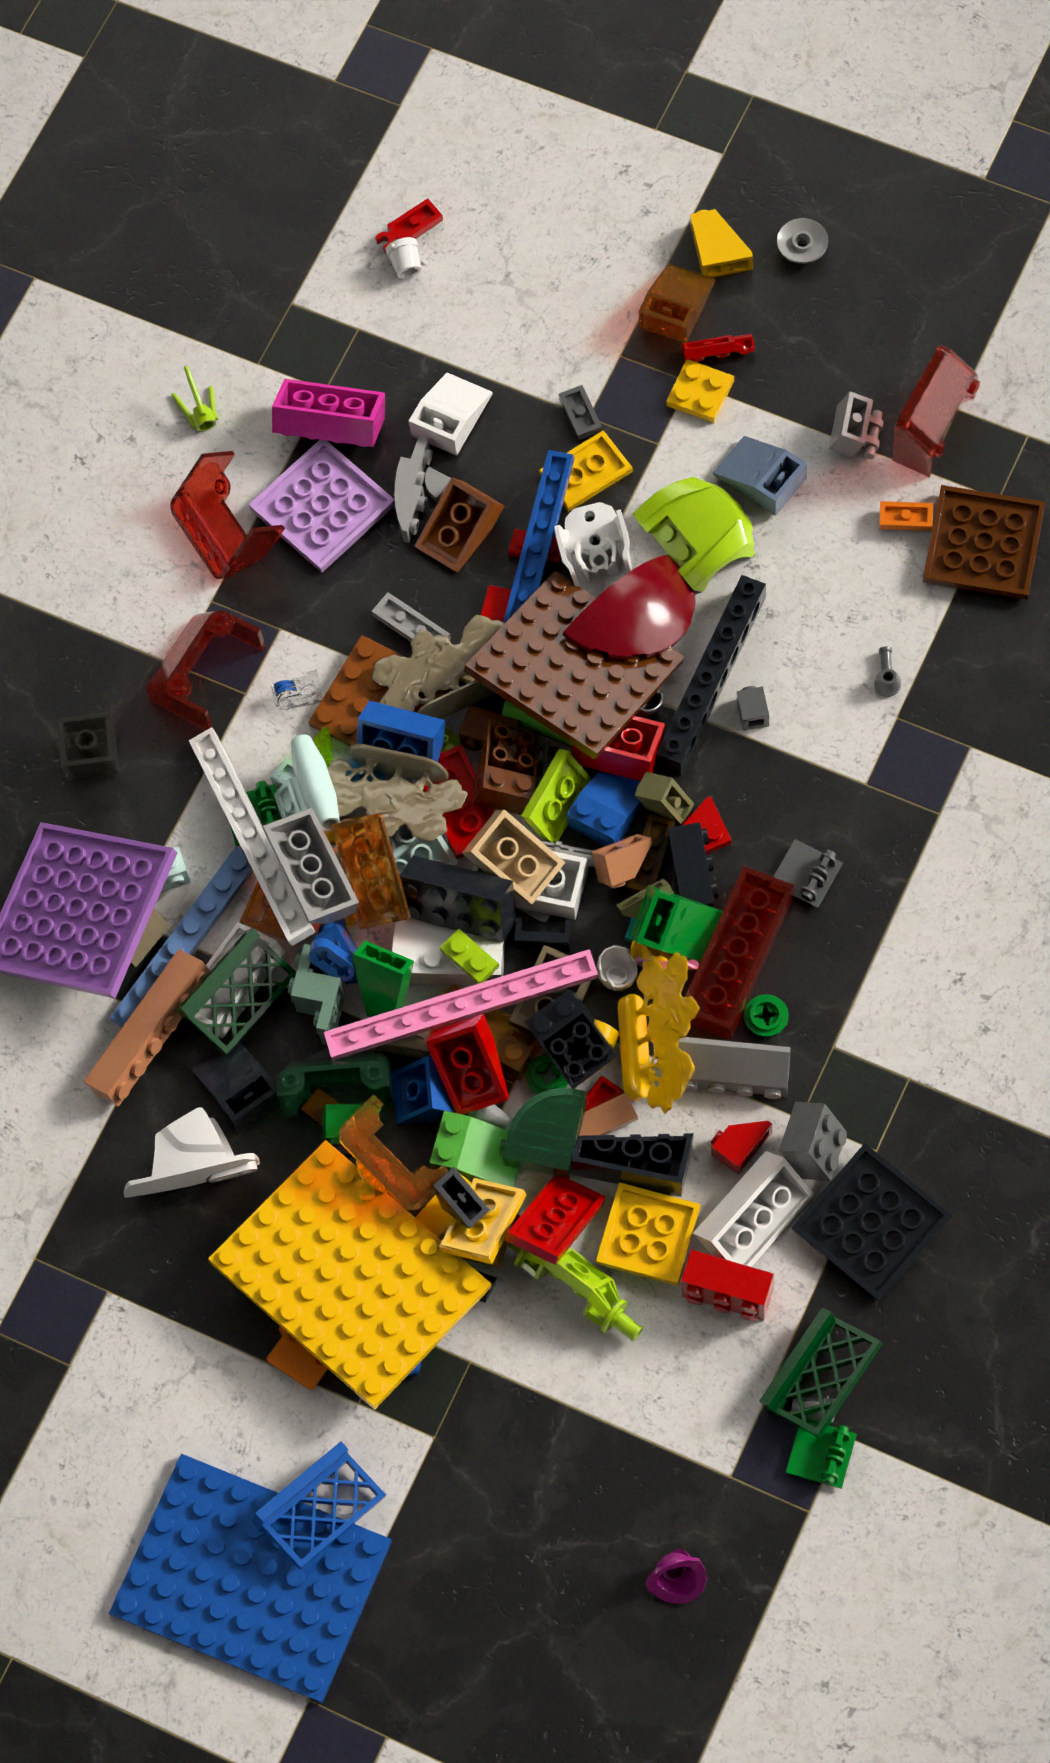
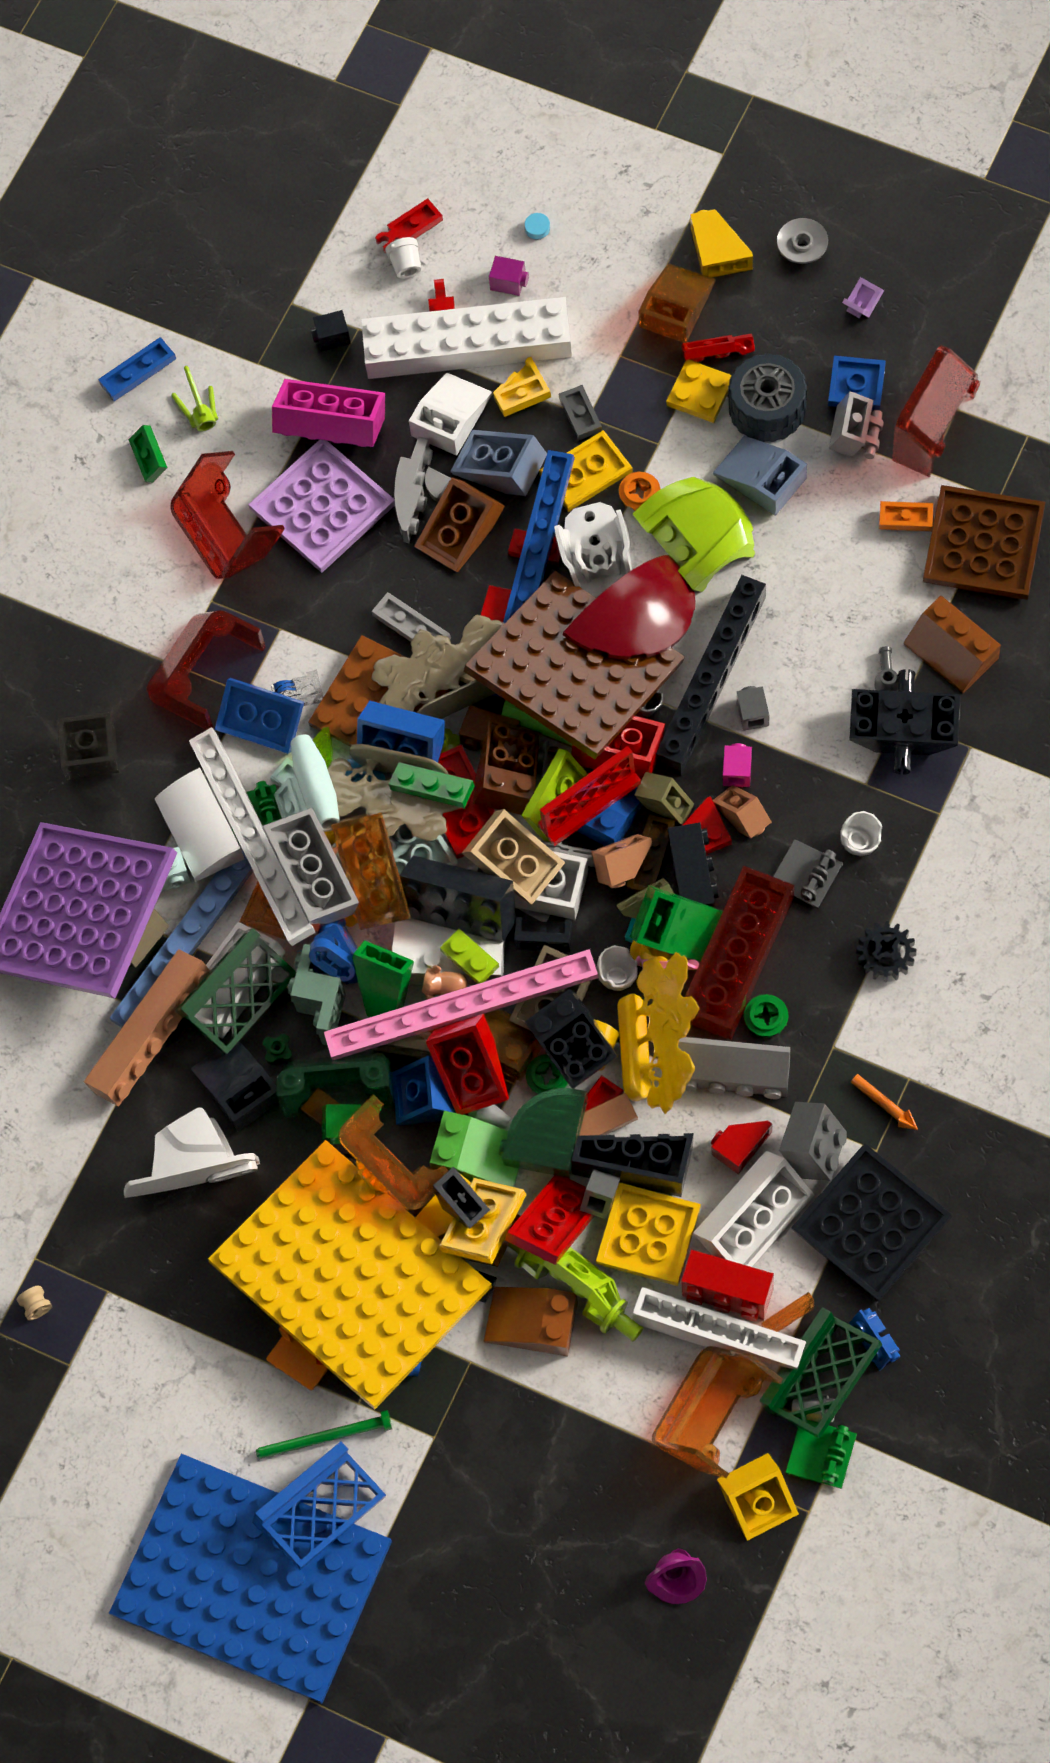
none -> tan wheel [17,1286,52,1320]
none -> blue plate [98,337,176,402]
none -> green plate [128,425,168,483]
none -> white slope [154,768,245,882]
none -> blue plate [215,678,304,754]
none -> green bar [256,1410,393,1459]
none -> dark green plate [263,1034,292,1063]
none -> black brick [310,310,351,352]
none -> white brick [361,297,572,379]
none -> green plate [388,762,475,808]
none -> nougat animal [422,965,468,1000]
none -> red plate [428,279,455,312]
none -> sand blue slope [451,430,547,496]
none -> dark orange slope [484,1287,578,1357]
none -> magenta brick [489,255,529,296]
none -> yellow wing [493,357,551,417]
none -> medium azure tile [525,213,550,239]
none -> red fence [537,746,641,846]
none -> dark grey brick [580,1169,620,1219]
none -> orange gear [619,472,660,511]
none -> white slope [633,1287,806,1369]
none -> clear orange windscreen [652,1346,783,1478]
none -> nougat slope [713,785,772,838]
none -> yellow slope [717,1453,799,1541]
none -> dark pink brick [723,743,752,787]
none -> black wheel [728,354,807,442]
none -> clear orange tile [761,1292,814,1332]
none -> blue plate [828,356,886,410]
none -> white hair [840,811,882,856]
none -> lavender bracket [842,277,884,318]
none -> black slope [849,669,960,775]
none -> blue hinge [849,1308,901,1370]
none -> orange piece [851,1074,918,1130]
none -> black gear [856,921,917,982]
none -> dark orange slope [904,595,1001,693]

